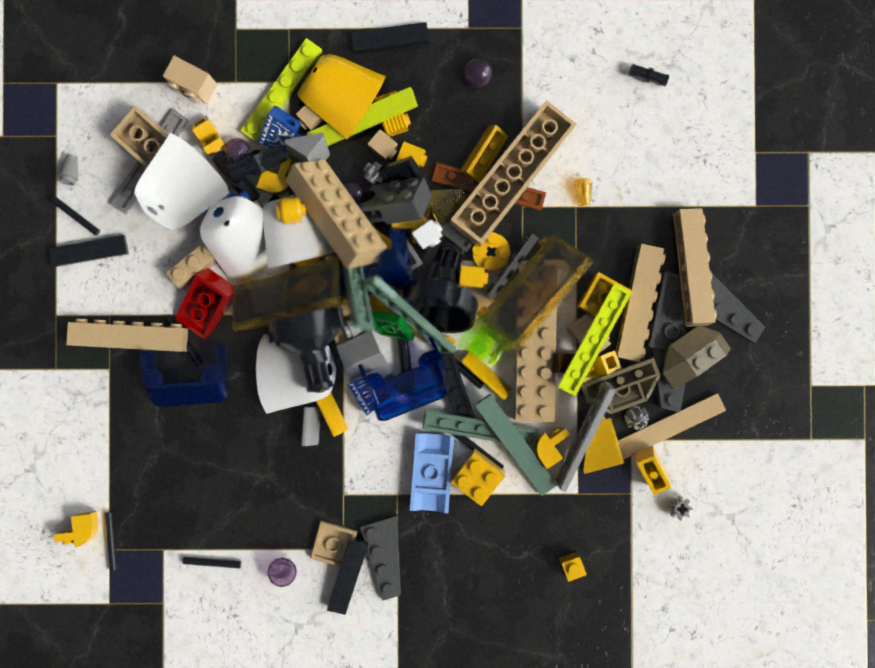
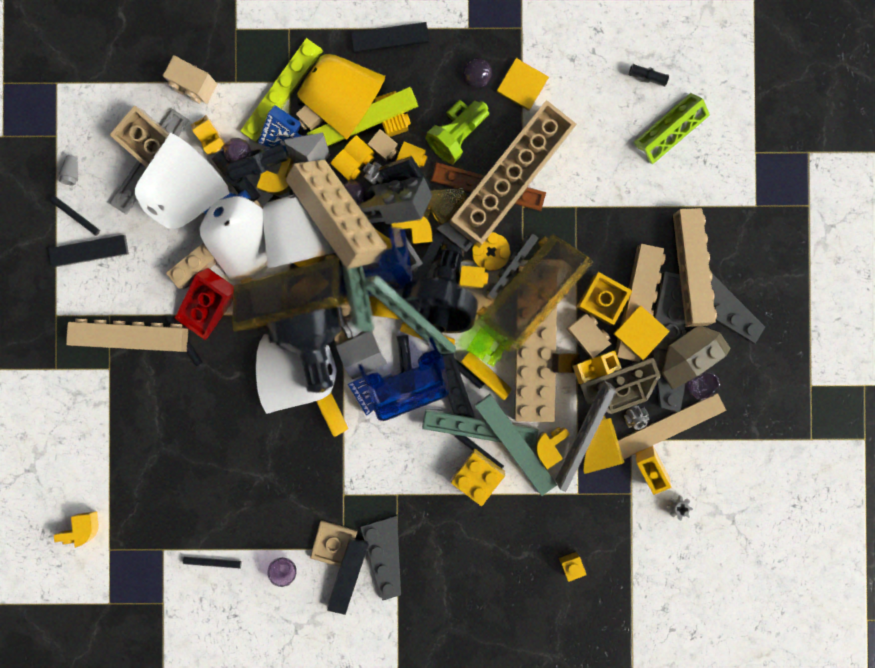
black bar [105,512,117,571] -> none
clear blue windscreen [140,345,229,407] -> none
yellow head [276,197,306,224] -> none
light grey slope [301,406,321,446] -> none
green tile [371,310,415,341] -> none
light blue piece [410,433,454,514] -> none
white brick [411,219,443,249] -> none
yellow slope [460,125,509,183] -> none
neon yellow plate [557,283,632,396] -> none
clear yellow cone [574,178,593,206] -> none
none -> yellow brick [331,135,374,181]
none -> lime piece [425,100,489,165]
none -> yellow tile [497,58,549,111]
none -> yellow tile [614,305,670,360]
none -> lime fence [634,93,710,164]
none -> clear purple hair [687,371,720,400]

